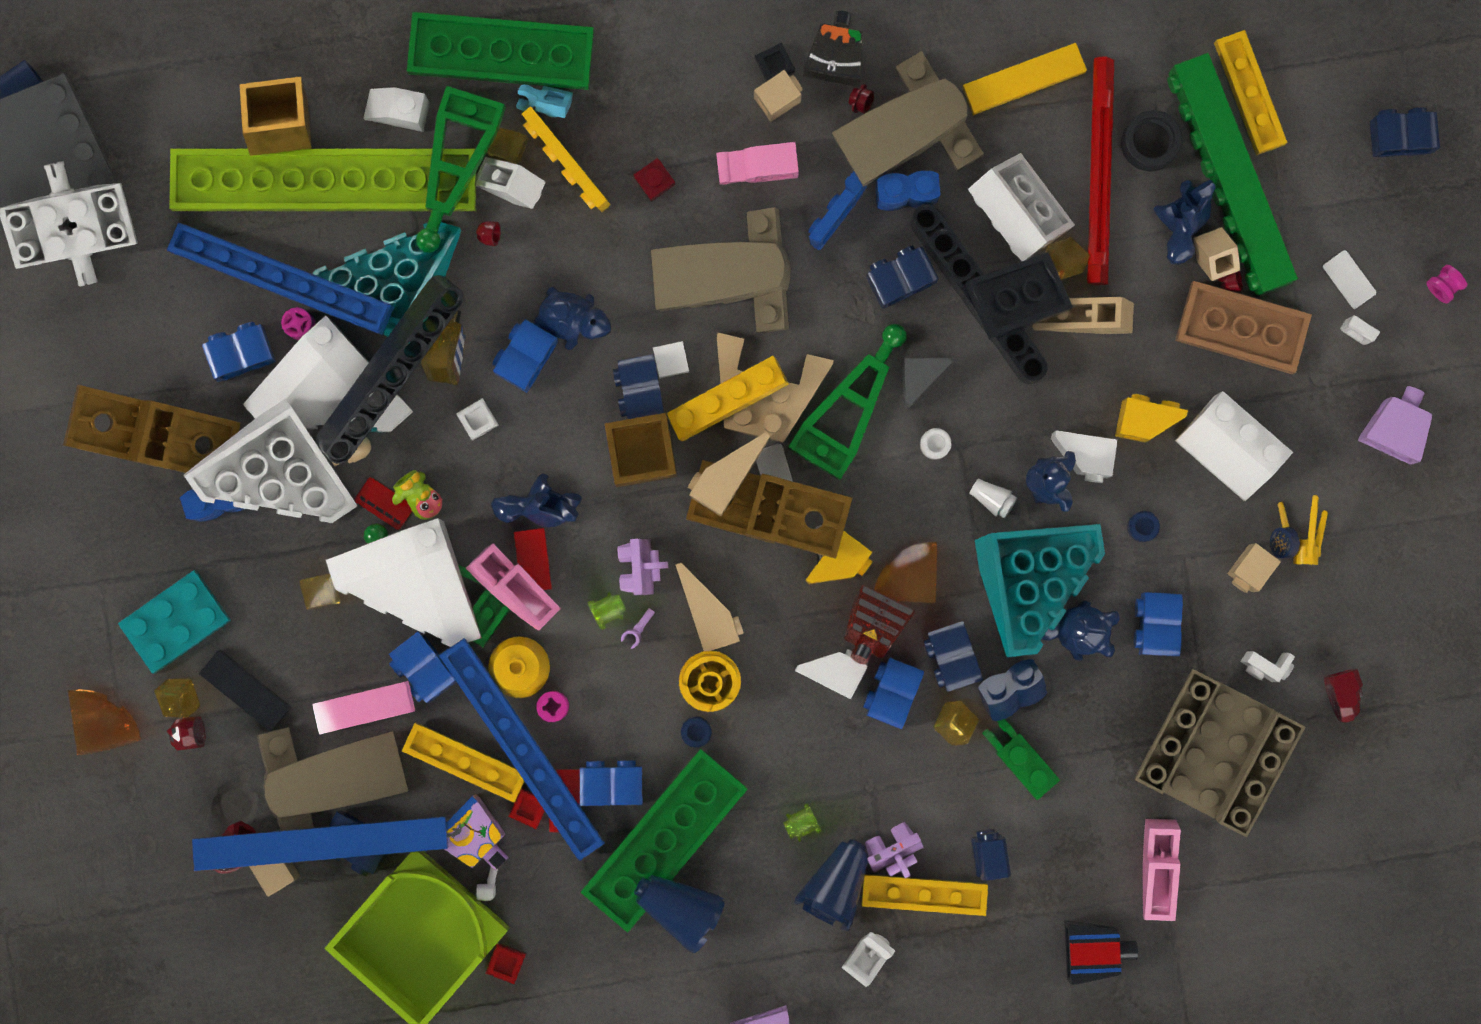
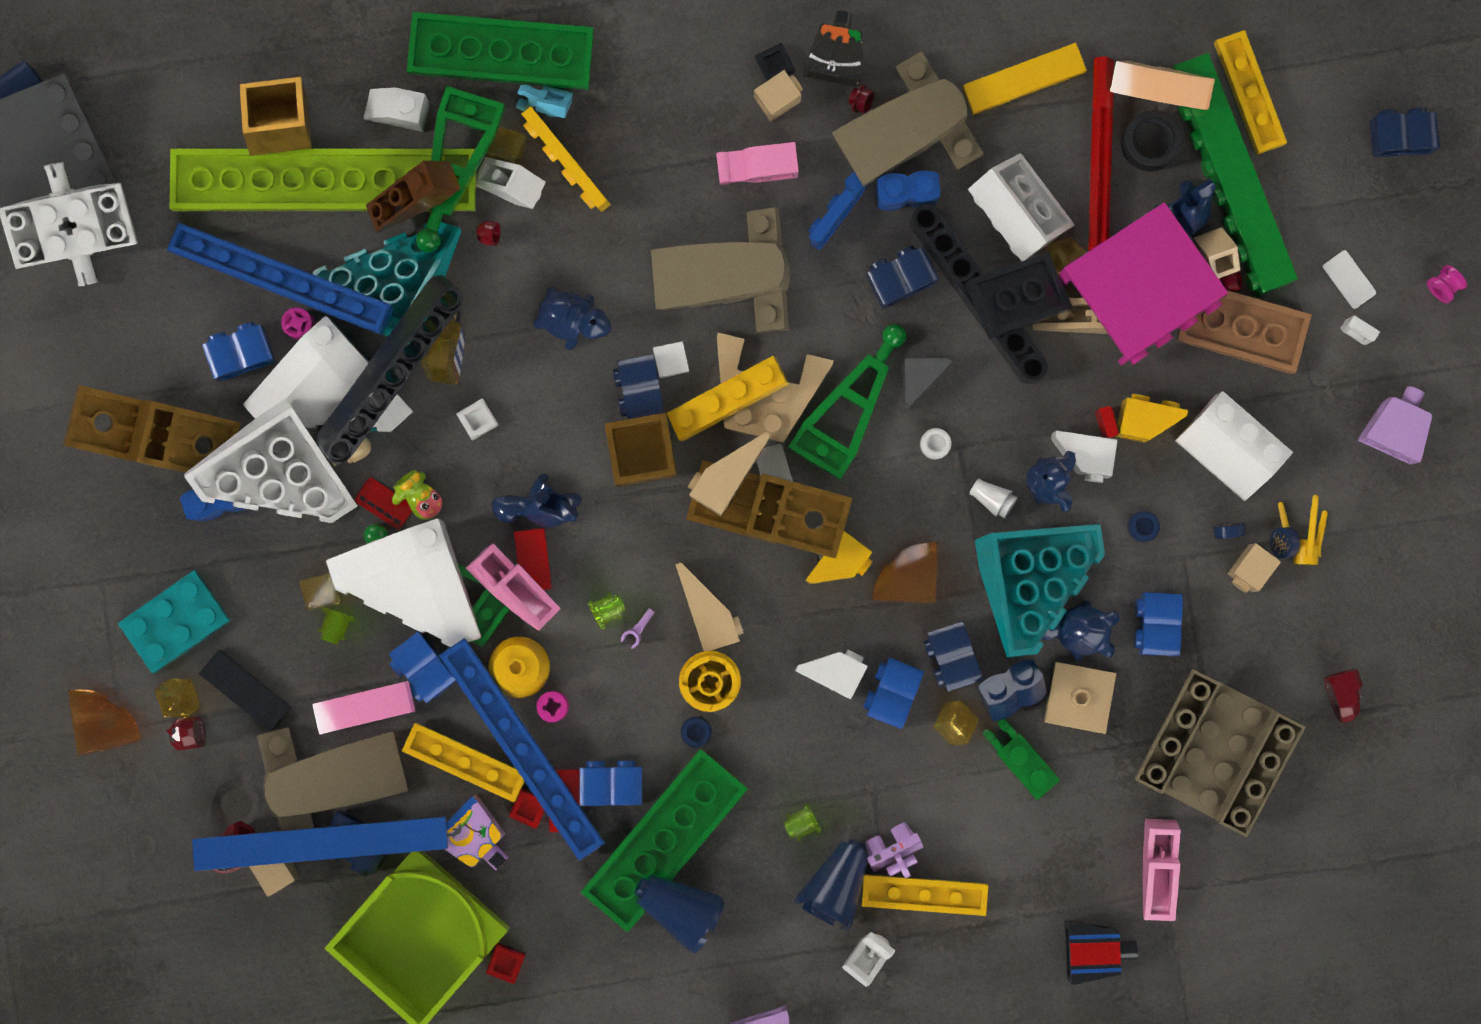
white hand [476,867,498,901] -> none
blue brick [492,319,558,393] -> none
lavender hips [617,539,669,595] -> none
dark red plate [633,158,676,202] -> none
clear red torso [844,585,915,665] -> none
dark blue brick [971,829,1011,881] -> none
white bracket [1240,651,1295,682] -> none
none -> clear neon green brick [317,607,356,645]
none -> reddish brown slope [366,160,460,232]
none -> tan plate [1044,662,1116,734]
none -> dark pink panel [1059,202,1228,366]
none -> red tile [1095,406,1119,439]
none -> light nougat slope [1110,61,1215,110]
none -> dark blue tile [1213,522,1246,539]

